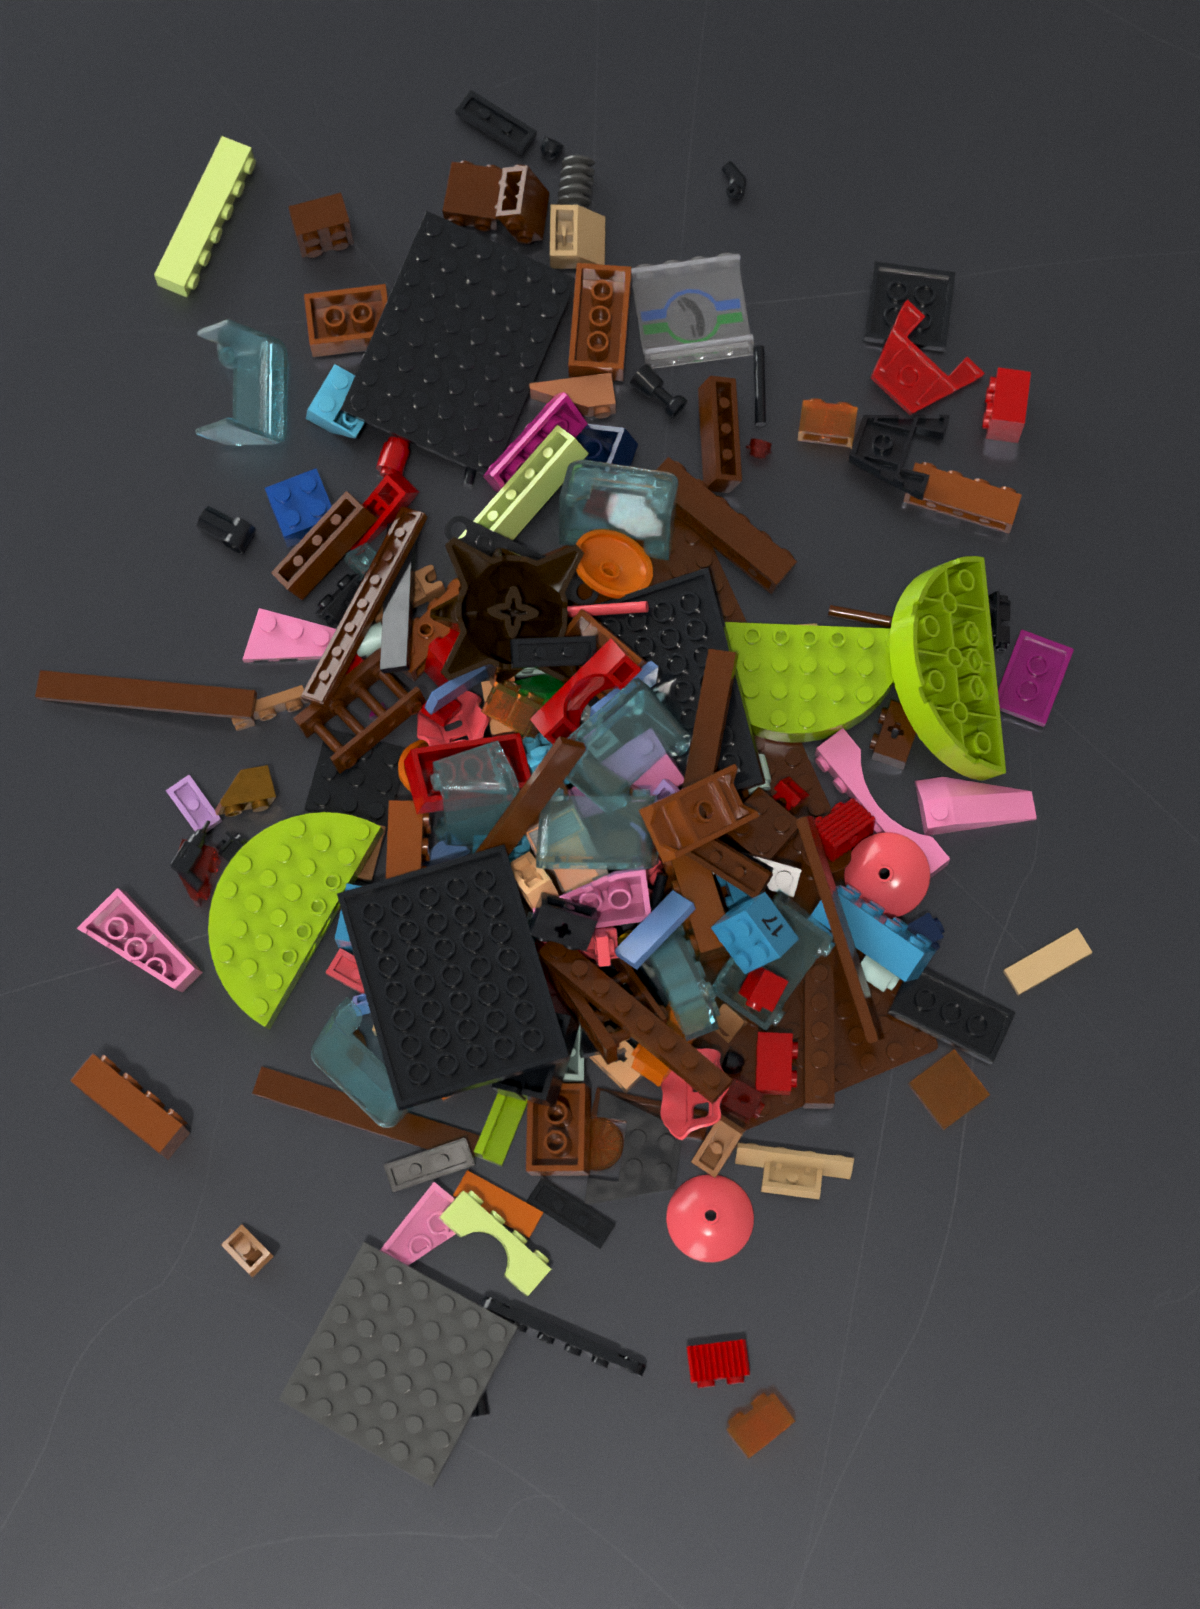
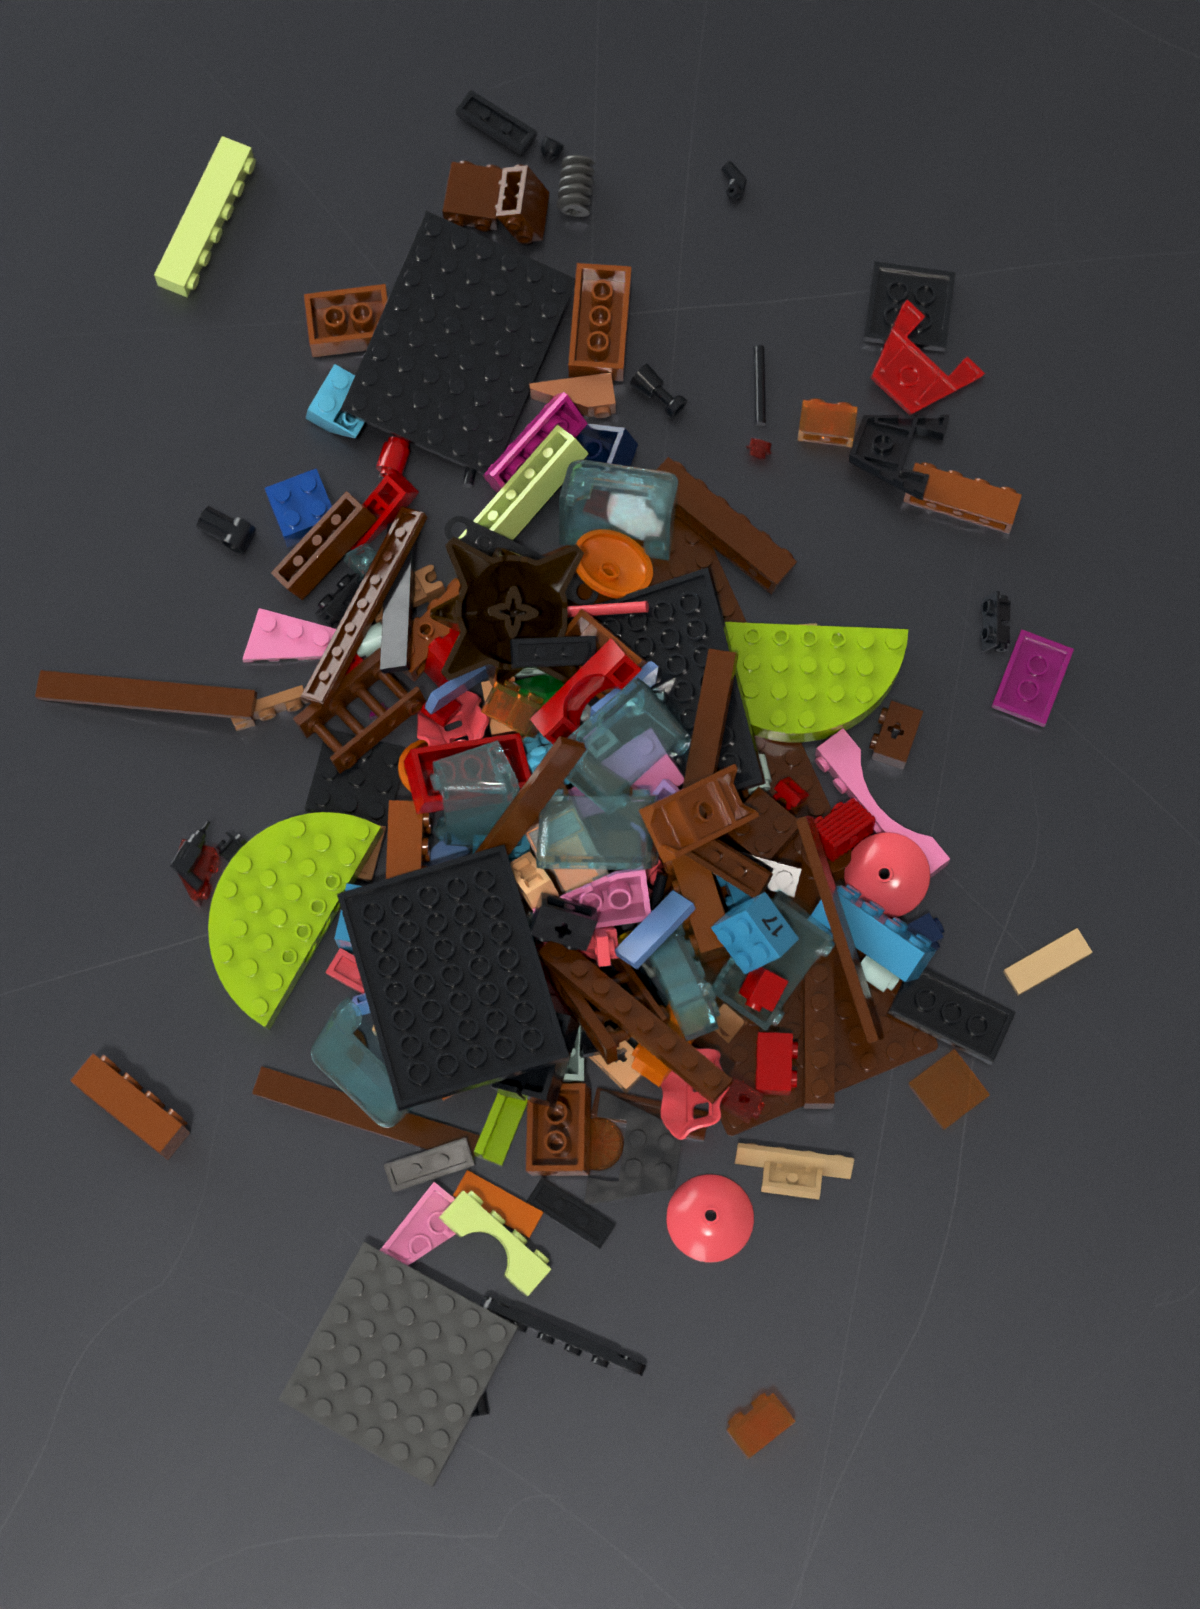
bright pink wedge [77,888,203,993] -> none
lavender plate [166,775,222,832] -> none
clear light blue windscreen [196,319,288,446] -> none
pearl gold slope [215,765,276,817] -> none
medium nougat slope [221,1224,274,1277] -> none
reddish brown brick [288,192,354,258] -> none
tan slope [550,205,605,269] -> none
clear panel [631,253,754,369] -> none
red brick [686,1339,750,1389] -> none
medium nougat slope [691,1114,745,1178] -> none
reddish brown brick [698,375,742,493] -> none
black hinge [722,1049,745,1075] -> none
reddish brown bar [828,605,893,628] -> none
lime brick [889,556,1006,781] -> none
bright pink wedge [915,777,1037,836] -> none
red brick [982,367,1031,443] -> none

